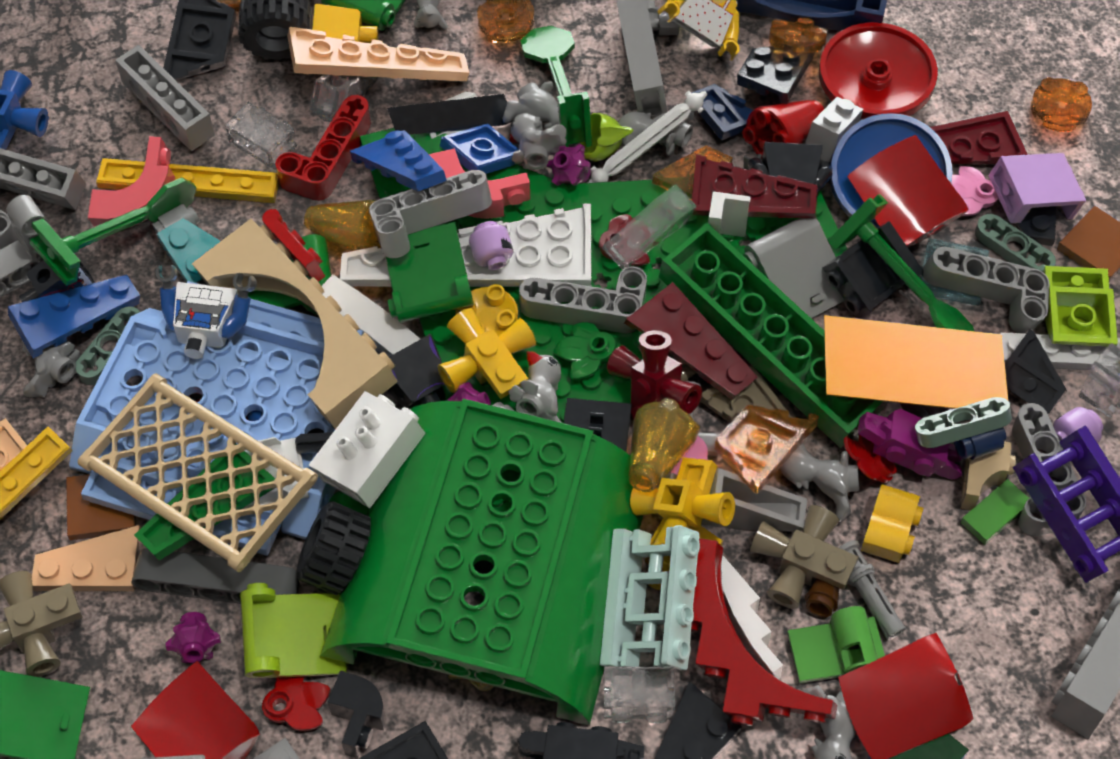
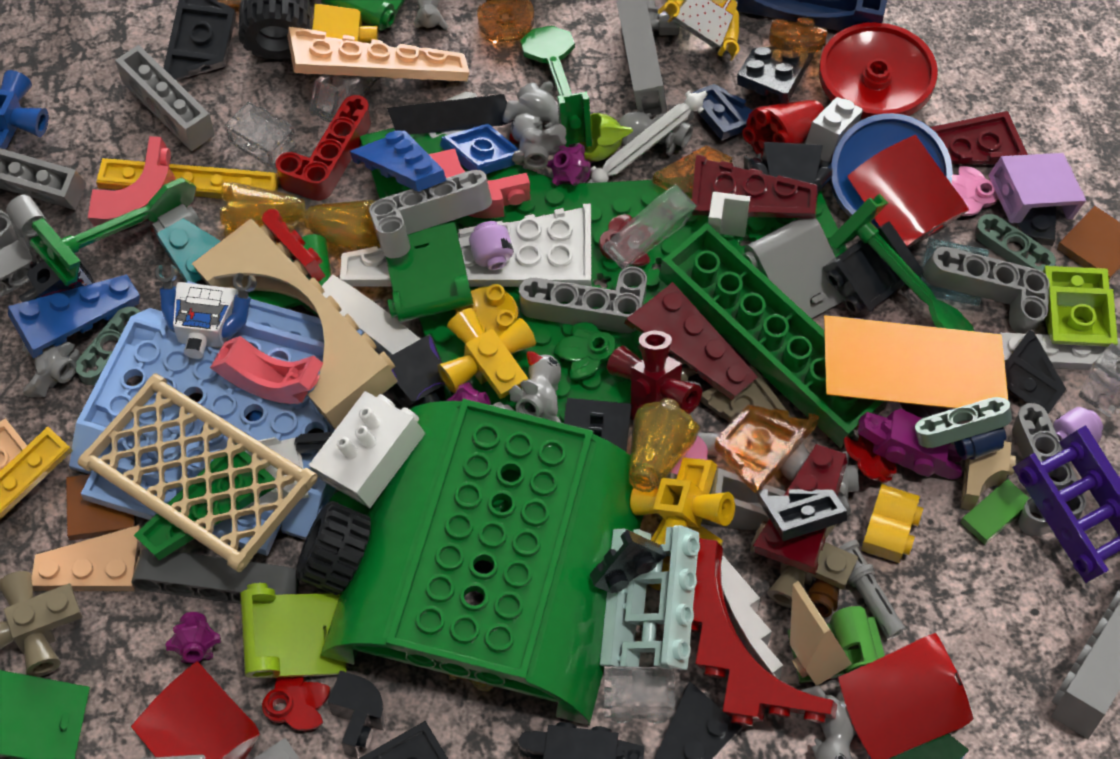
clear orange plate [1031,77,1092,132] -> none
none -> coral arch [210,336,323,404]
none -> clear yellow cone [220,182,306,238]
none -> black wing [589,530,666,593]
none -> dark red wing [753,444,847,575]
none -> black wing [757,489,847,541]
none -> tan slope [790,581,852,686]

